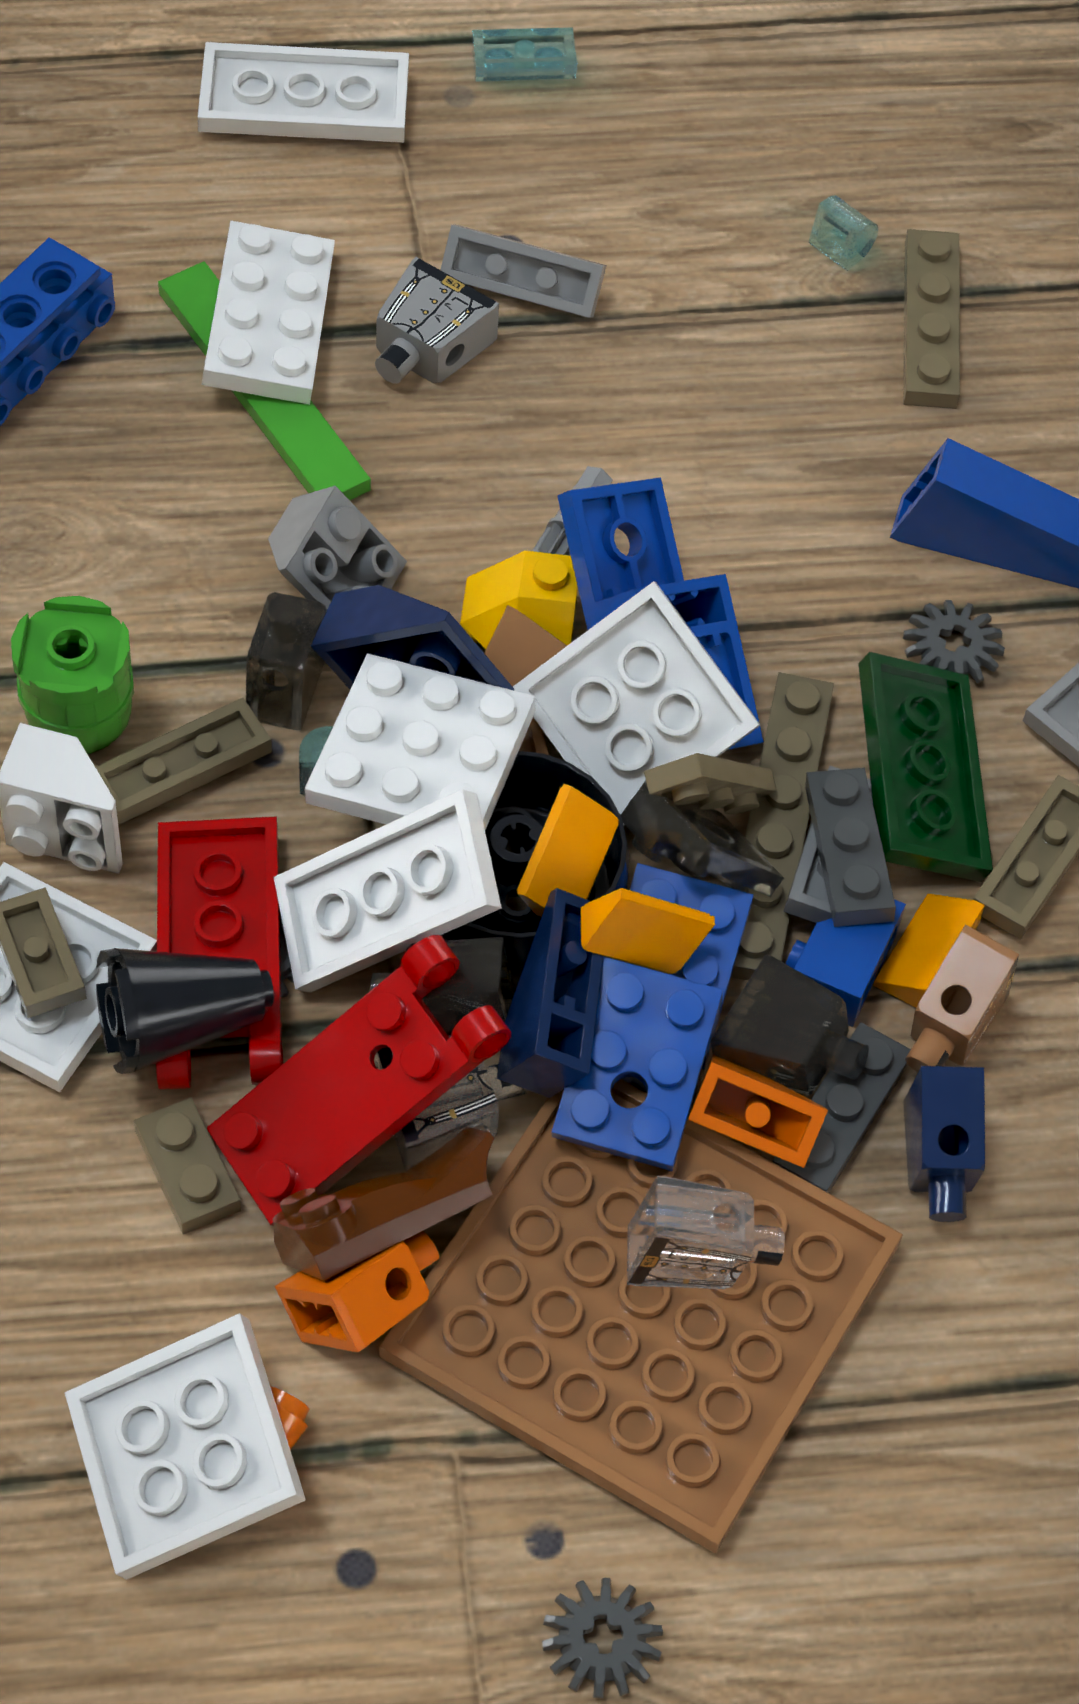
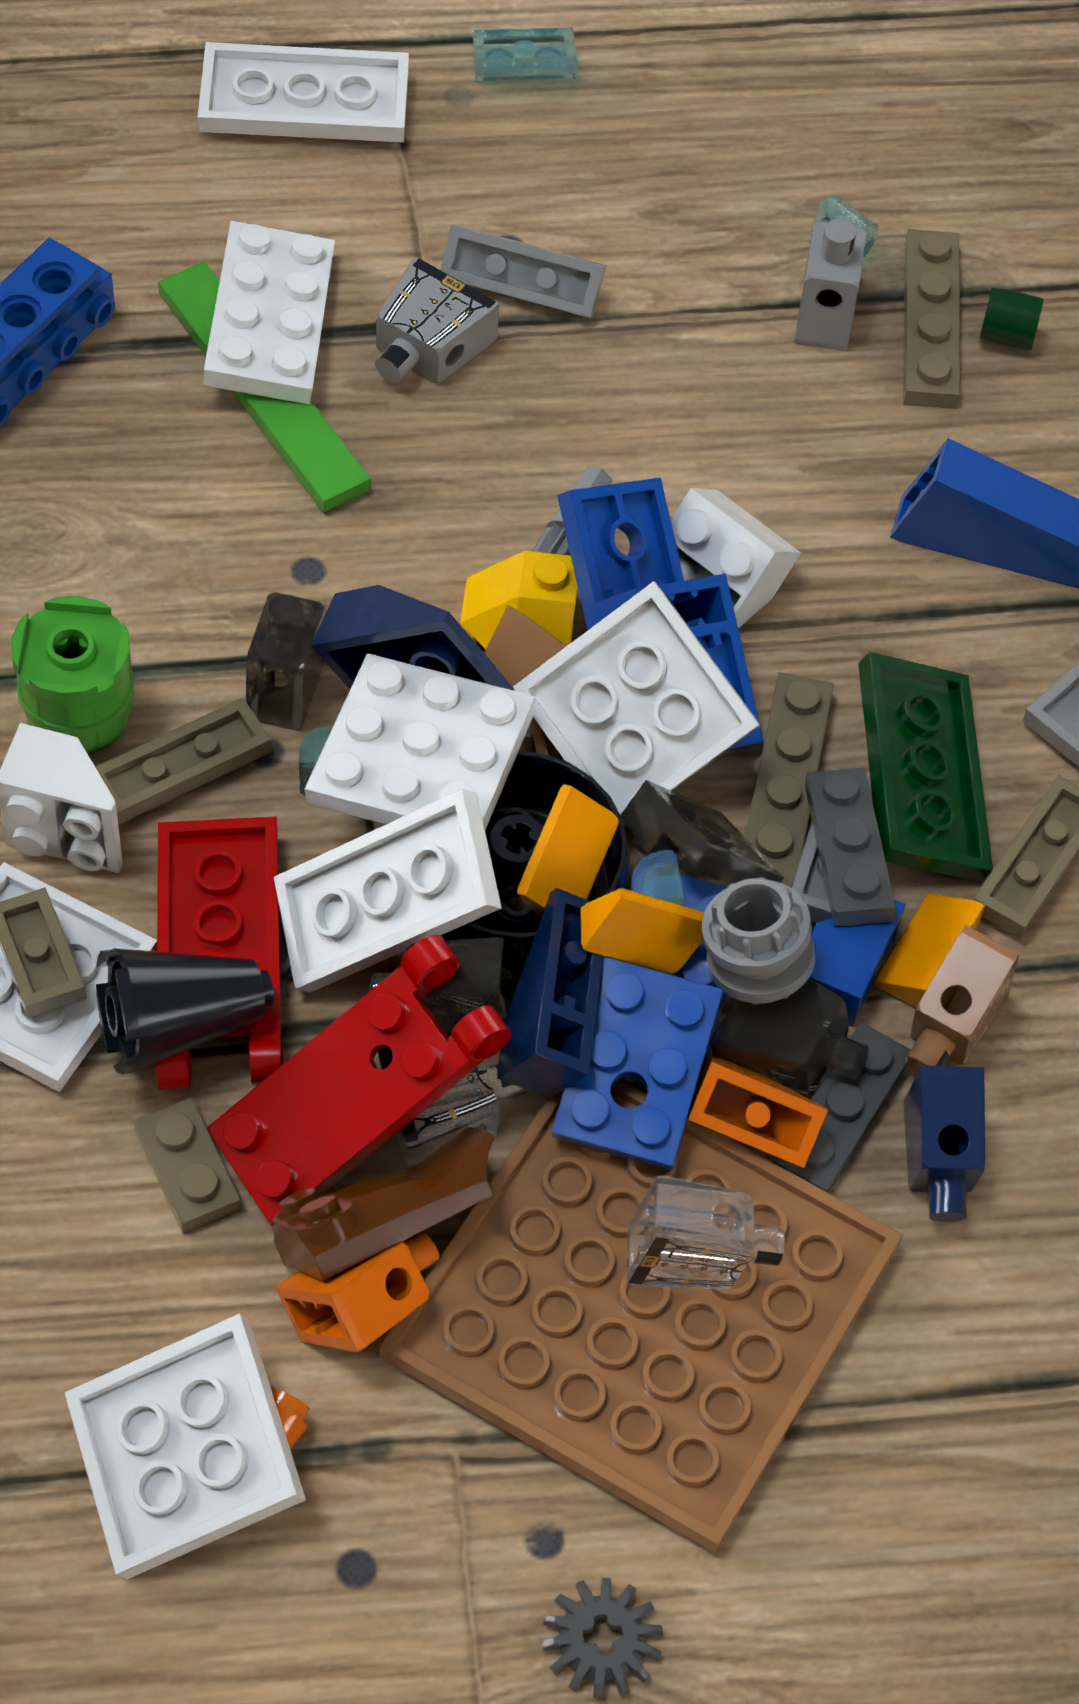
light grey slope [268,486,407,616] -> none
dark tan plate [644,753,777,815] -> none
dark grey gear [903,600,1005,683] -> none
none -> clear light blue brick [632,850,685,906]
none -> white slope [671,488,801,629]
none -> light grey piece [702,877,815,1005]
none -> light grey torso [794,219,866,351]
none -> dark green brick [979,287,1044,350]

